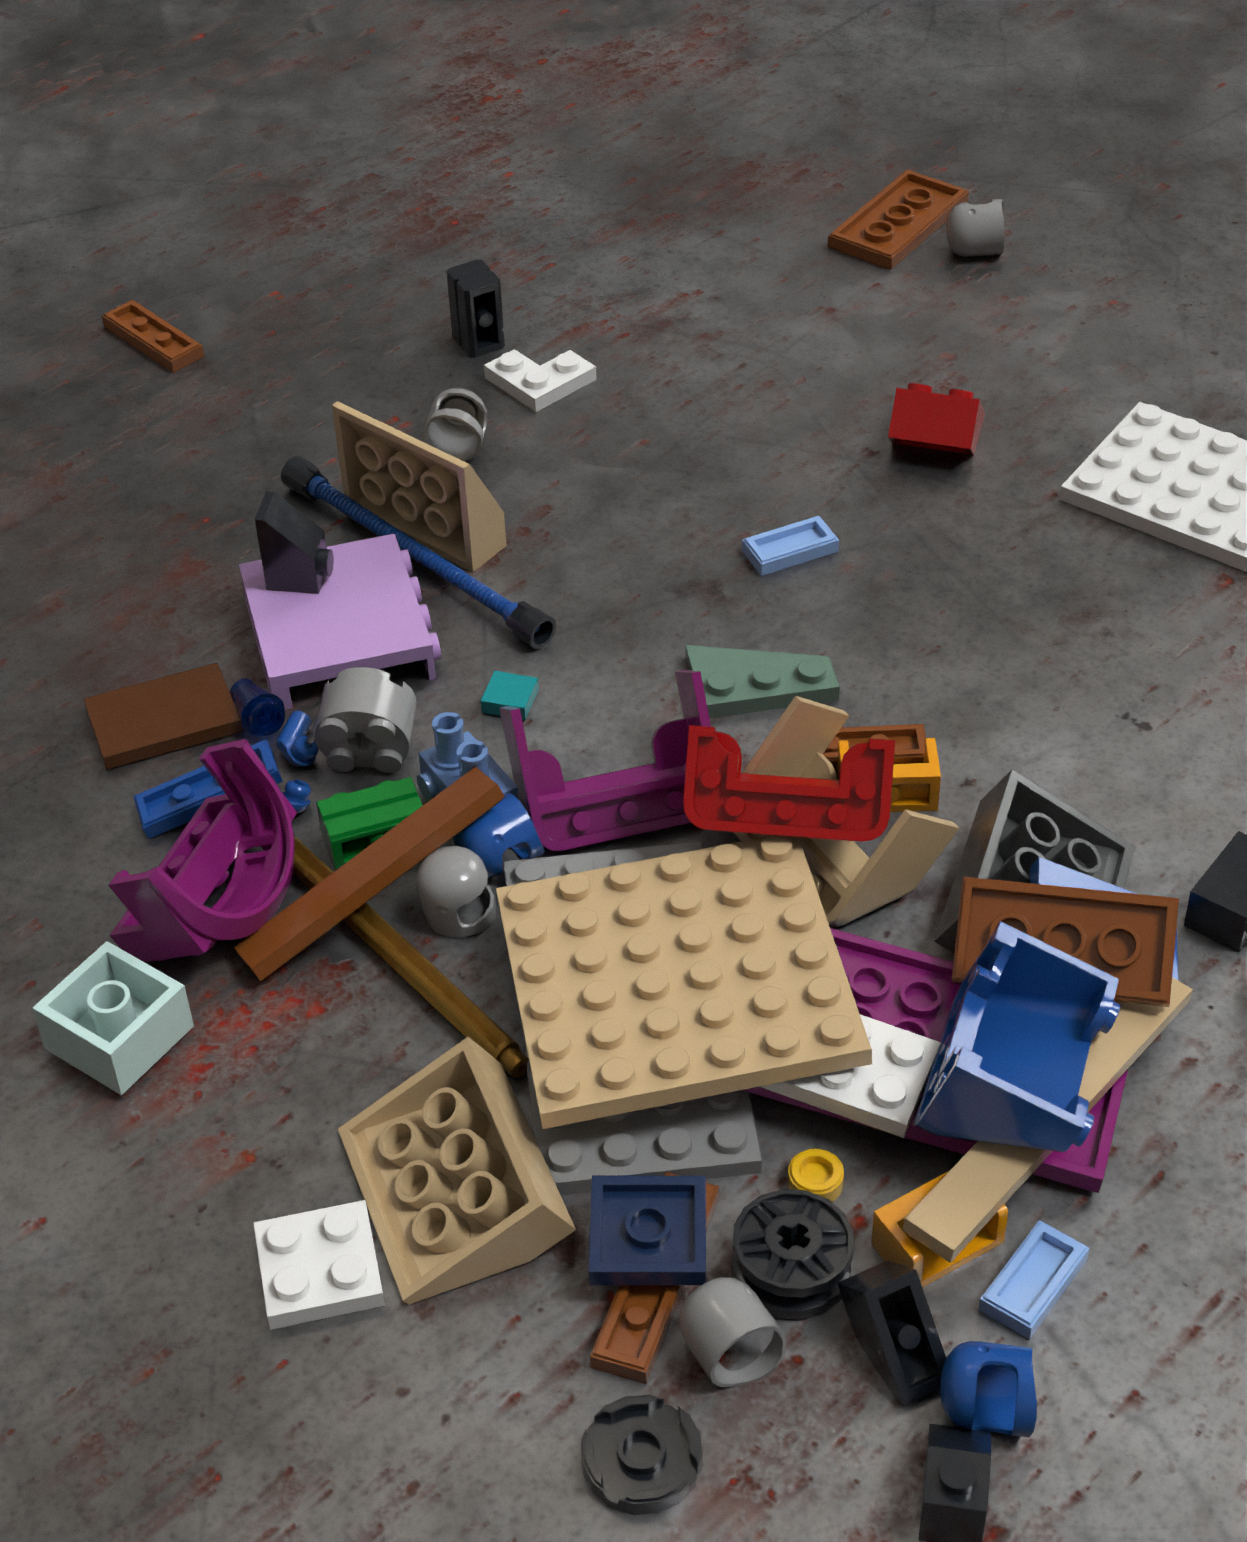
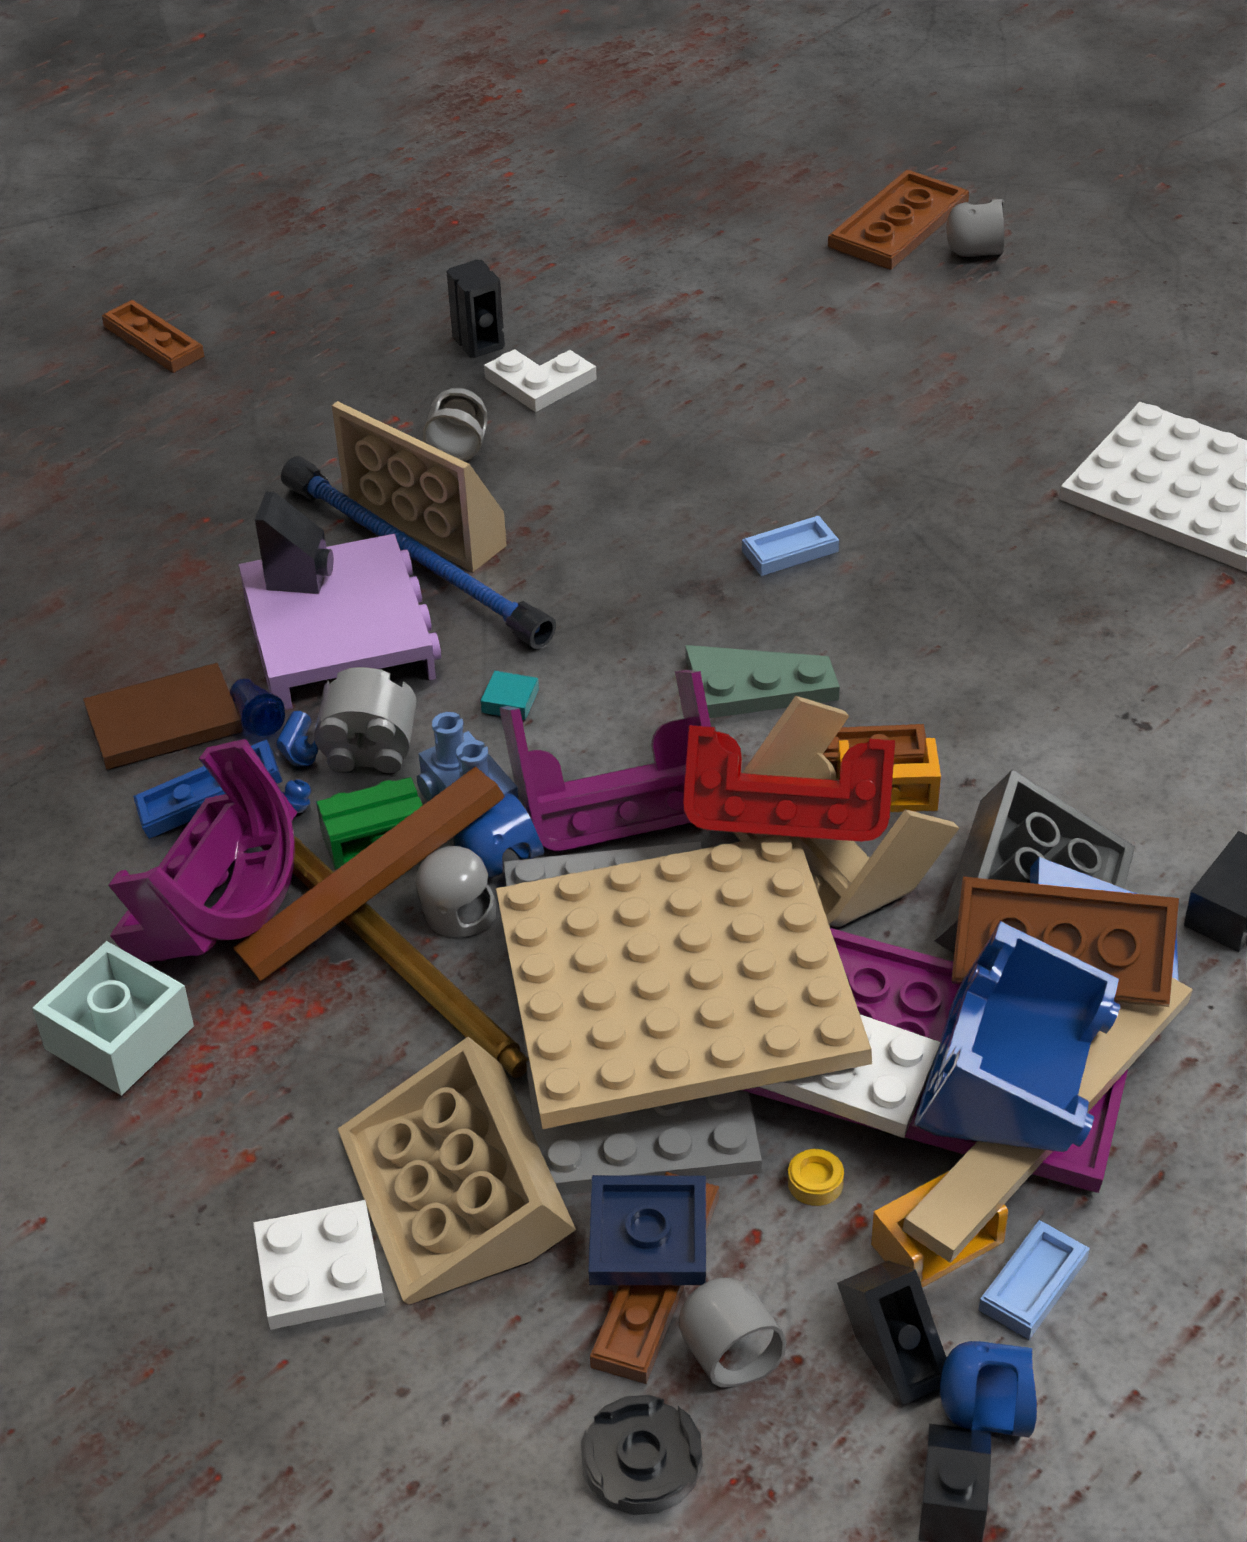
black wheel [732,1189,854,1320] -> none
red slope [888,383,985,455] -> none

